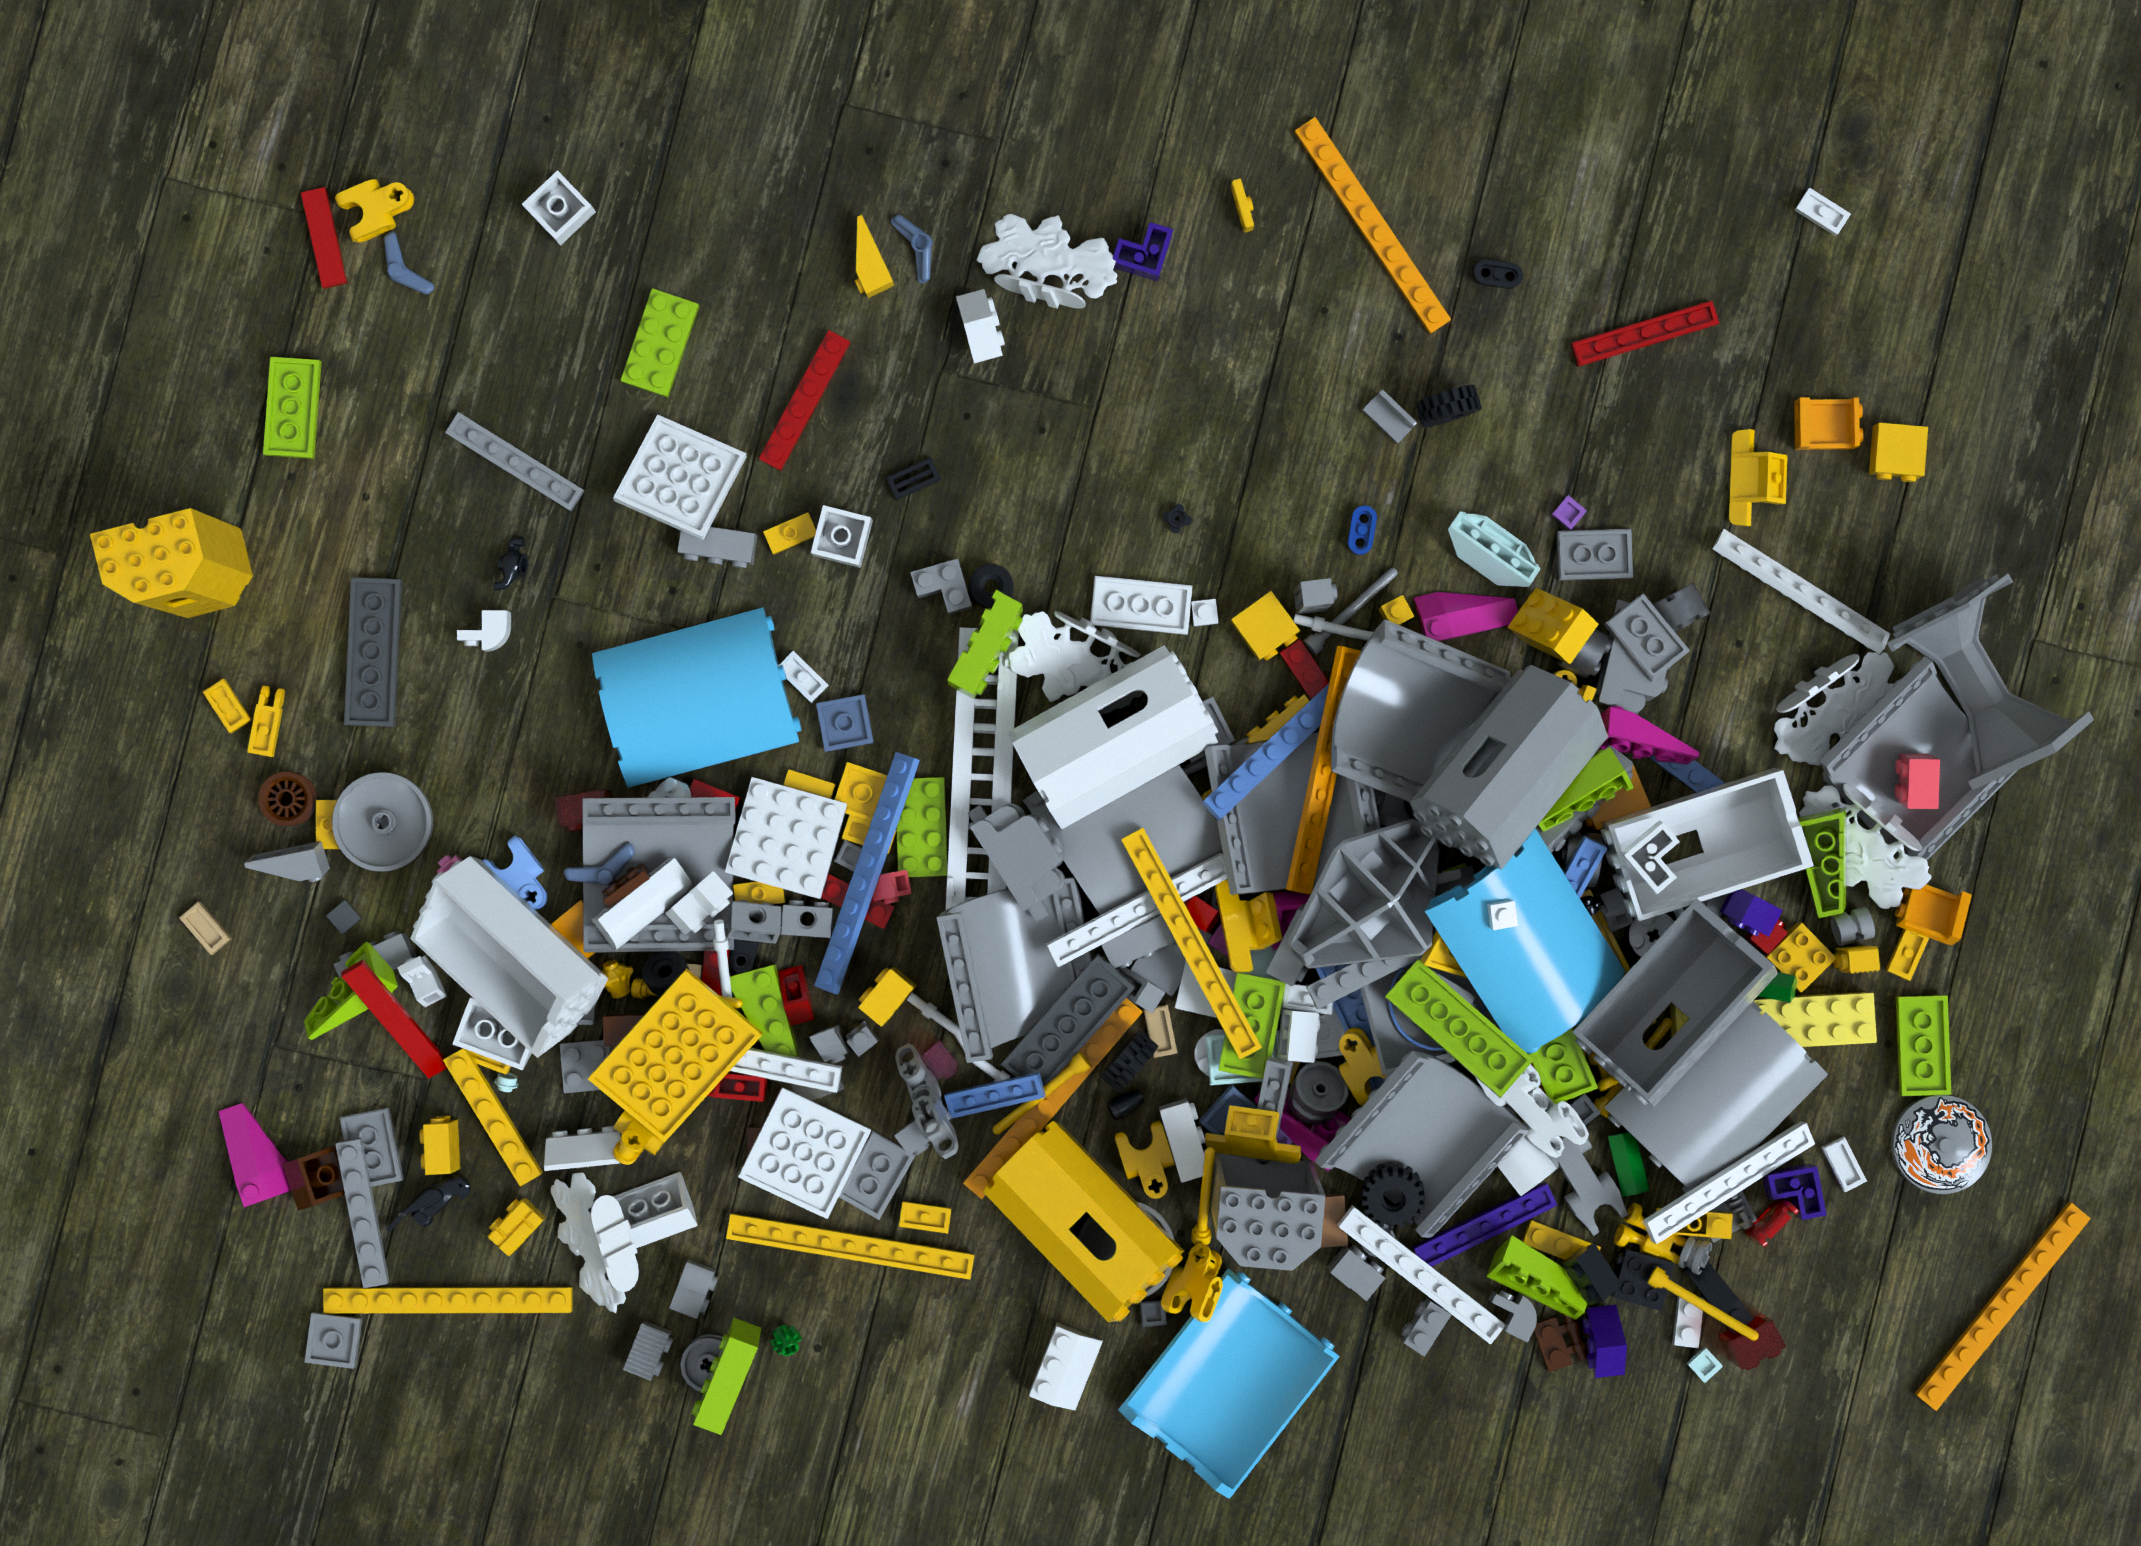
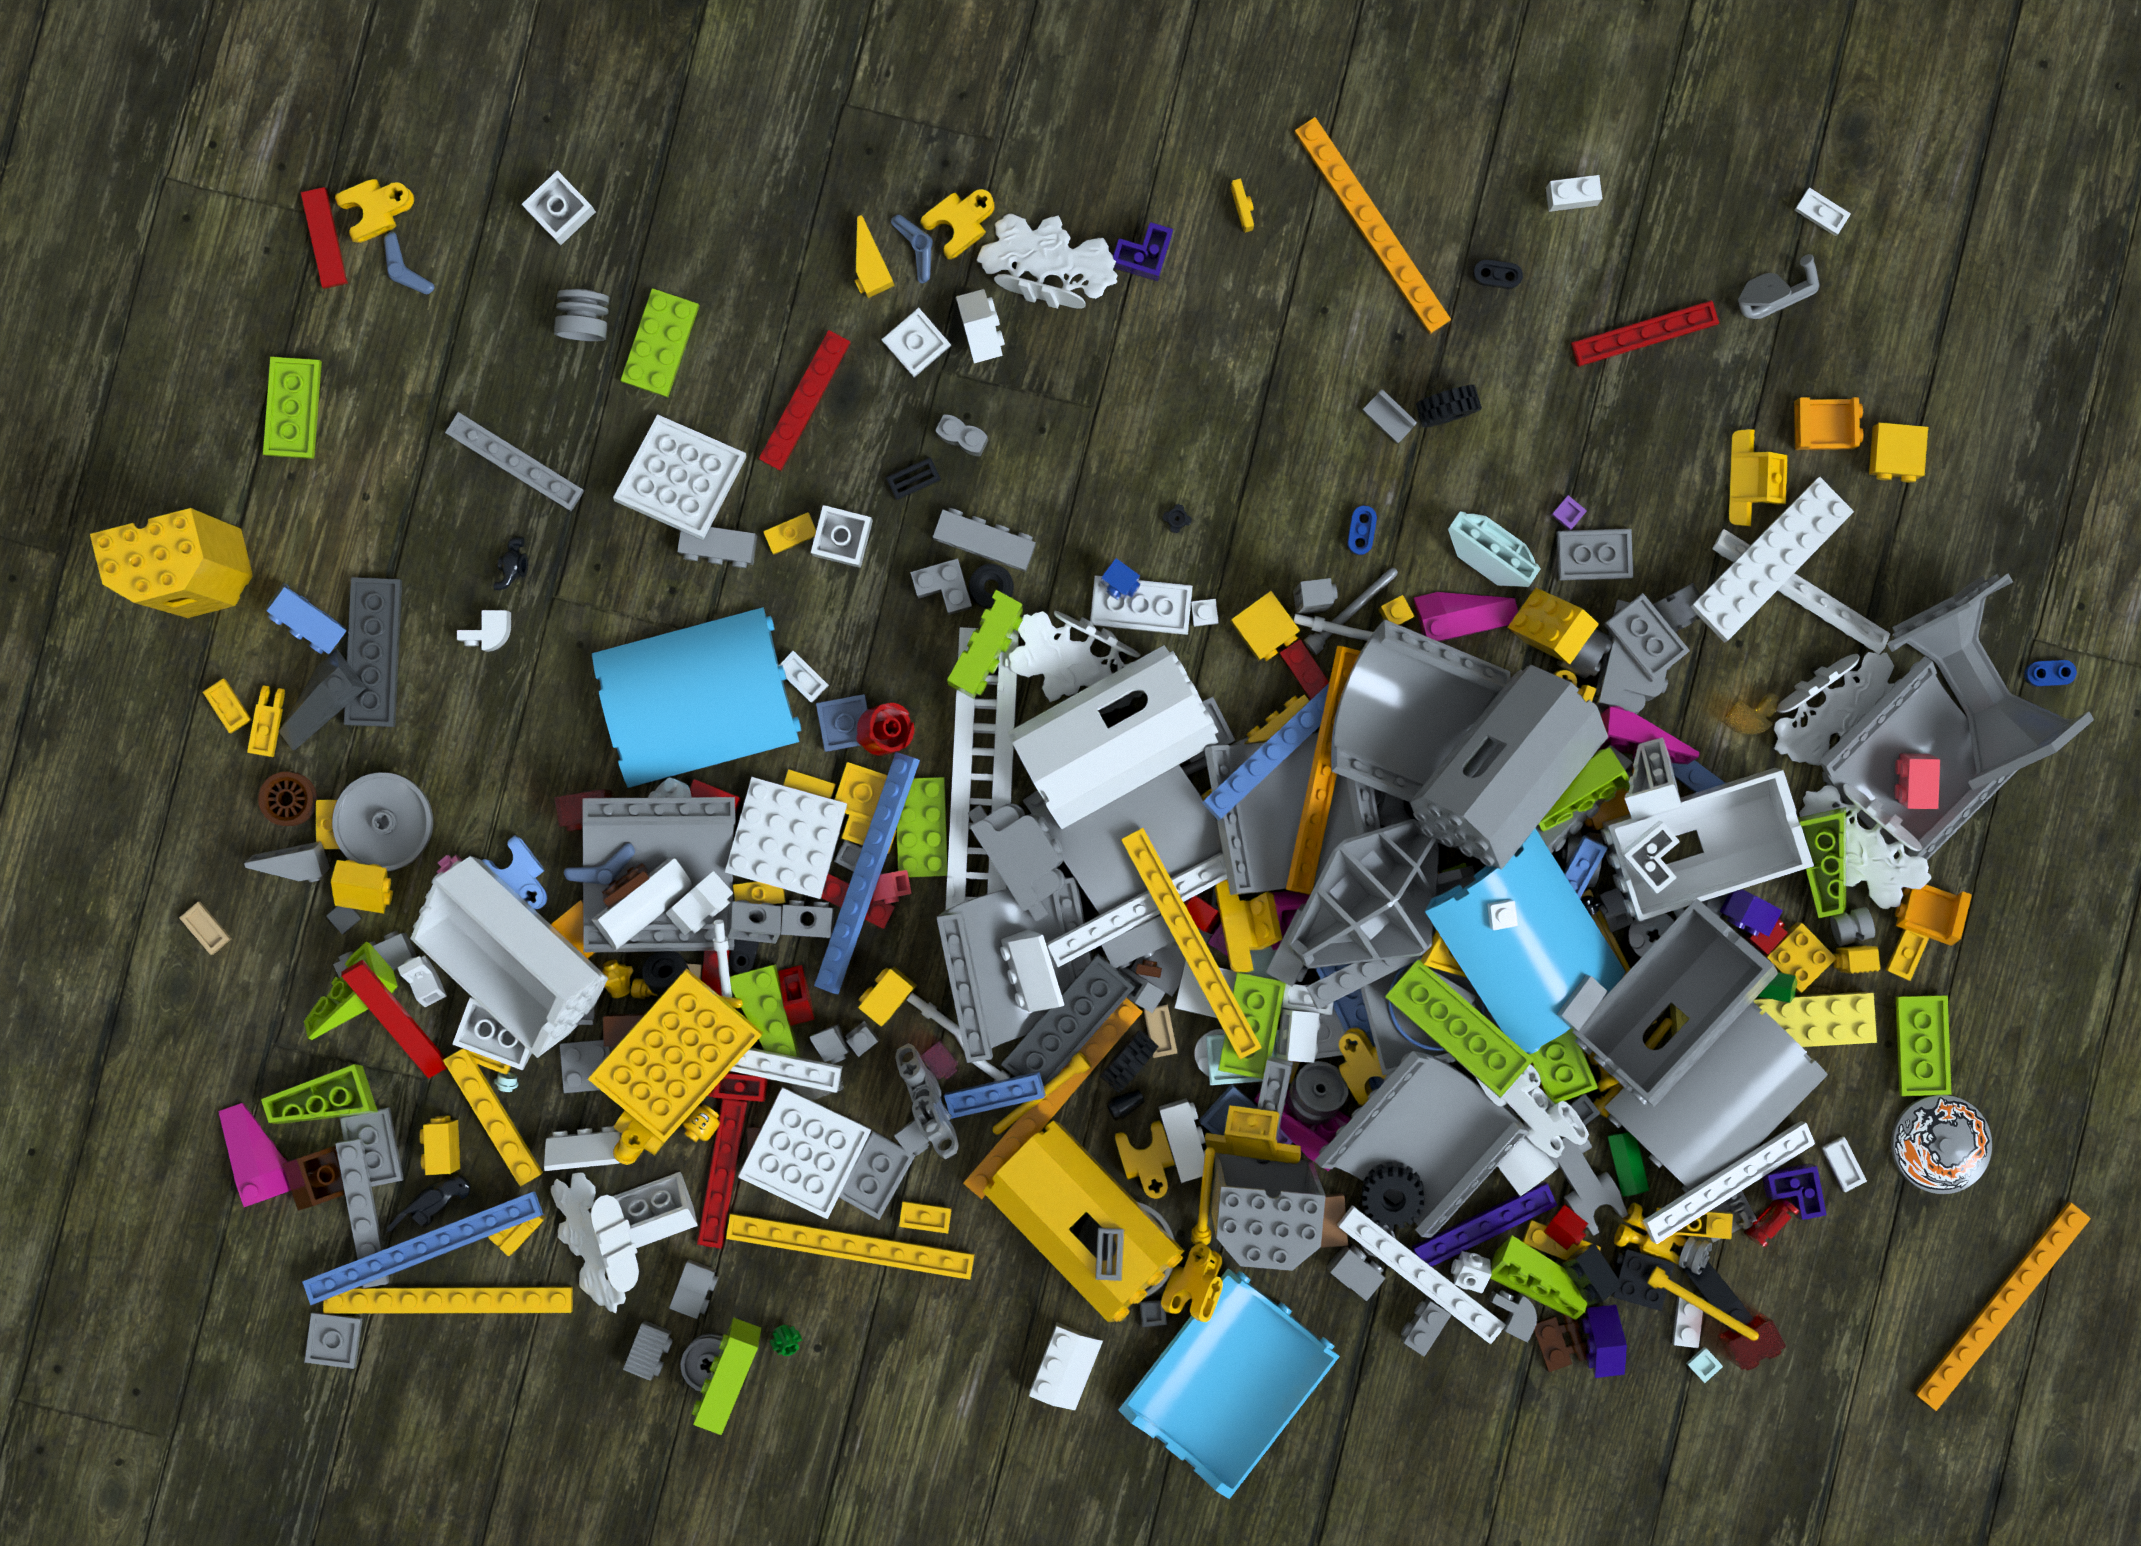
none -> lime wedge [261,1064,378,1124]
none -> medium blue wedge [266,583,347,654]
none -> dark grey wedge [279,650,366,751]
none -> medium blue plate [303,1192,543,1305]
none -> yellow brick [331,860,393,914]
none -> light grey wheel [554,289,609,341]
none -> yellow head [683,1104,720,1142]
none -> red tile [697,1098,748,1249]
none -> red brick [856,703,914,756]
none -> white plate [882,308,951,377]
none -> yellow piece [920,189,995,259]
none -> light grey brick [933,508,1036,572]
none -> light grey brick [936,415,988,456]
none -> white slope [1000,929,1064,1012]
none -> light grey tile [1096,1228,1124,1281]
none -> blue brick [1101,558,1140,600]
none -> reddish brown plate [1135,960,1162,978]
none -> white brick [1451,1251,1492,1293]
none -> red brick [1544,1205,1589,1250]
none -> white brick [1546,175,1602,212]
none -> light grey tile [1557,975,1608,1031]
none -> white wedge [1625,737,1682,820]
none -> white plate [1690,477,1854,643]
none -> clear yellow brick [1722,692,1779,735]
none -> light grey piece [1738,254,1819,319]
none -> blue plate [2024,660,2077,687]

